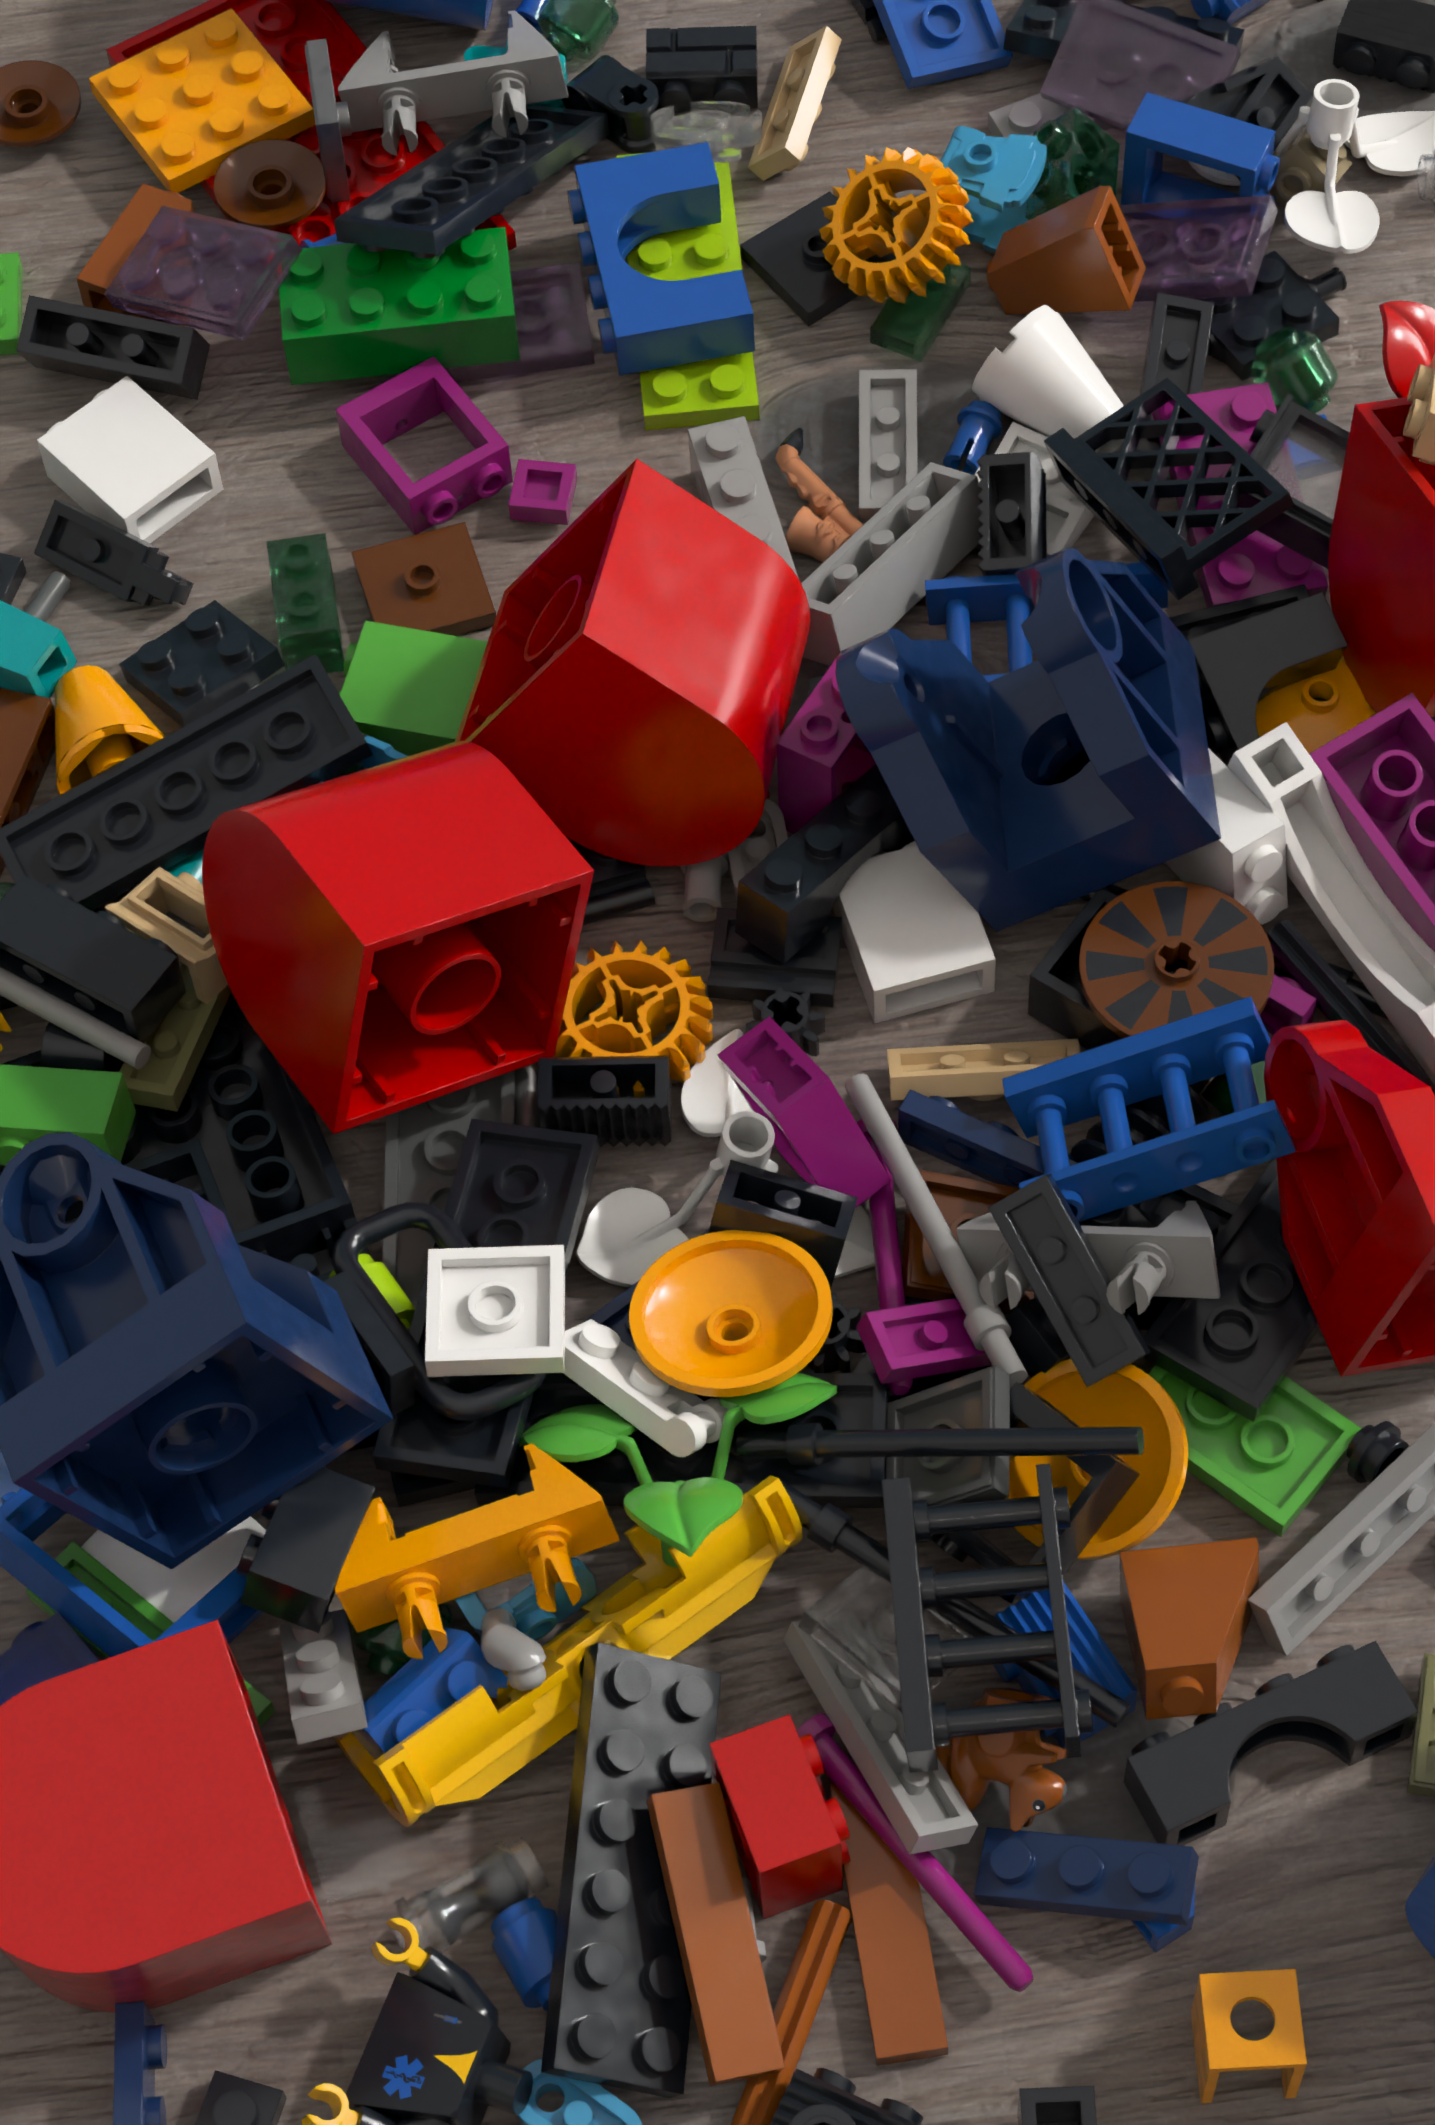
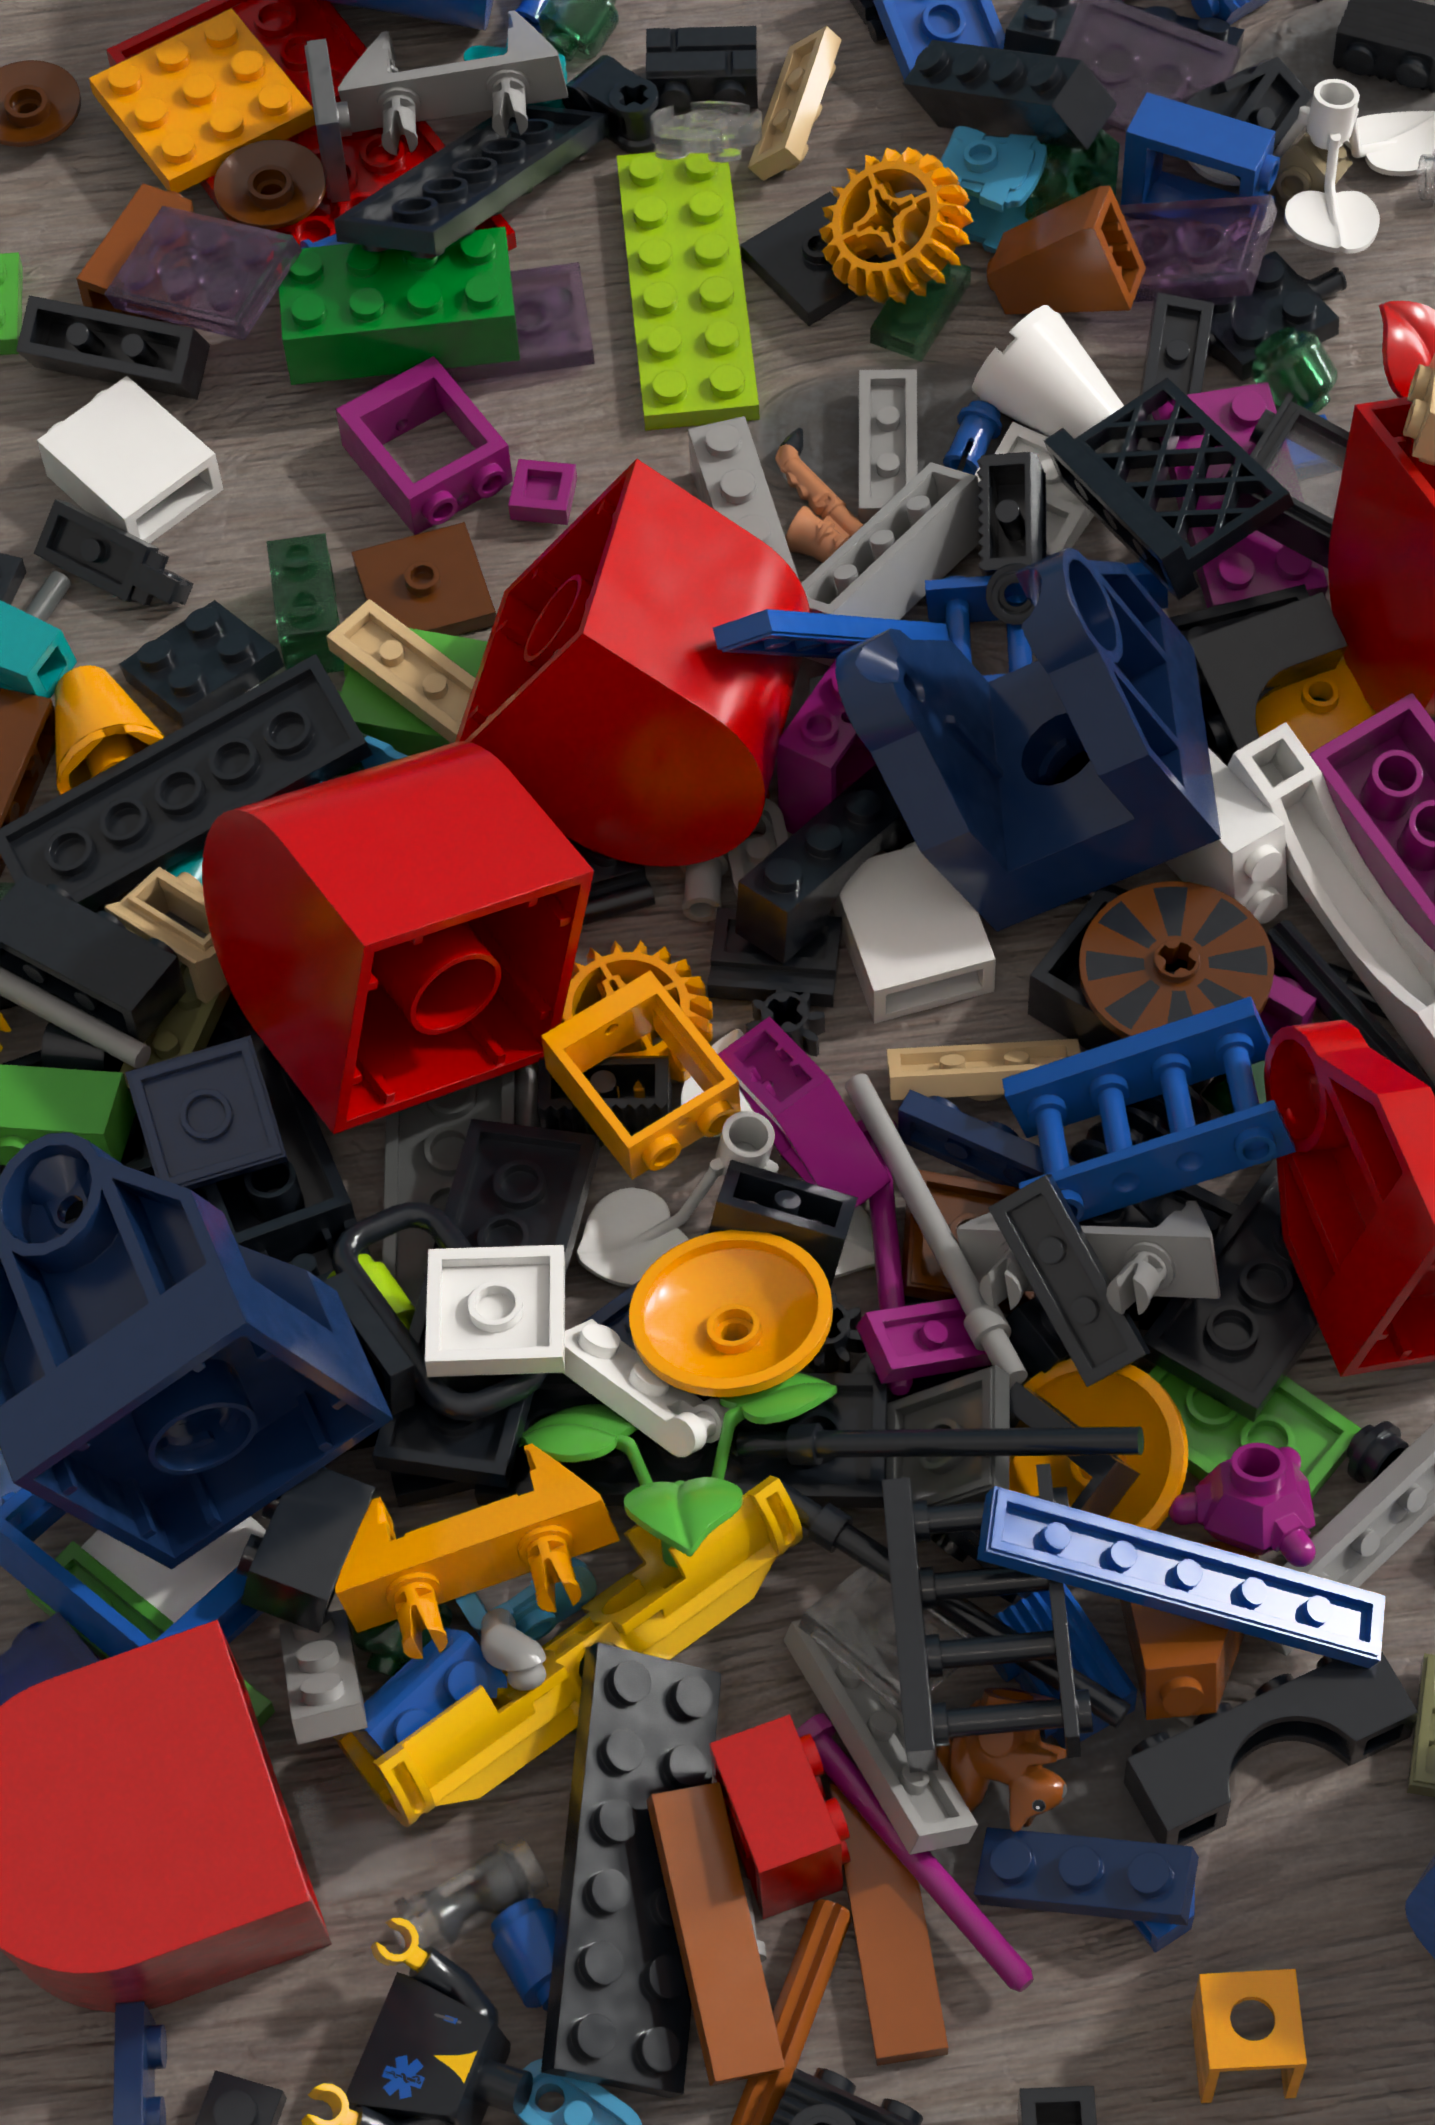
blue arch [567,142,755,375] -> none
none -> dark blue plate [125,1035,288,1190]
none -> tan plate [326,599,476,743]
none -> light orange window [541,970,741,1180]
none -> blue tile [713,609,950,659]
none -> black brick [902,40,1118,150]
none -> tile [977,1486,1385,1669]
none -> black plate [986,563,1035,625]
none -> magenta rock [1169,1443,1316,1567]

